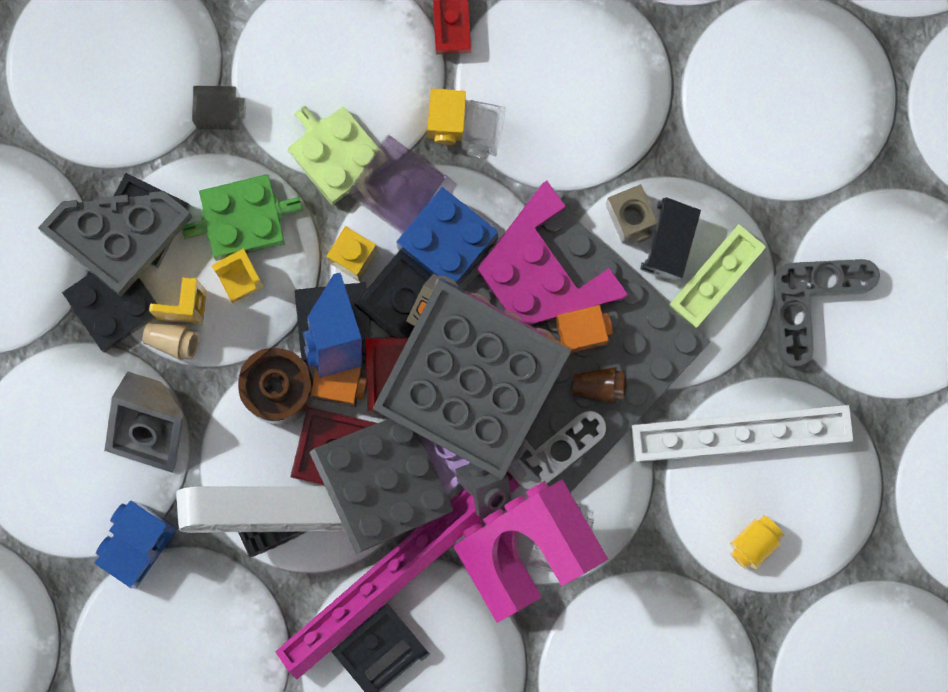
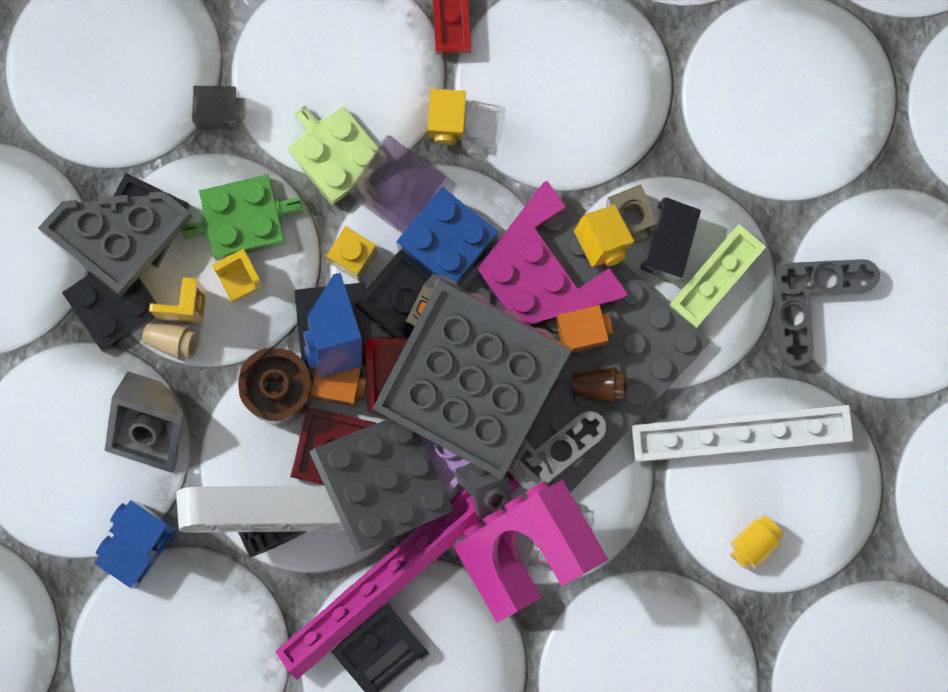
none -> yellow brick [573,204,634,268]

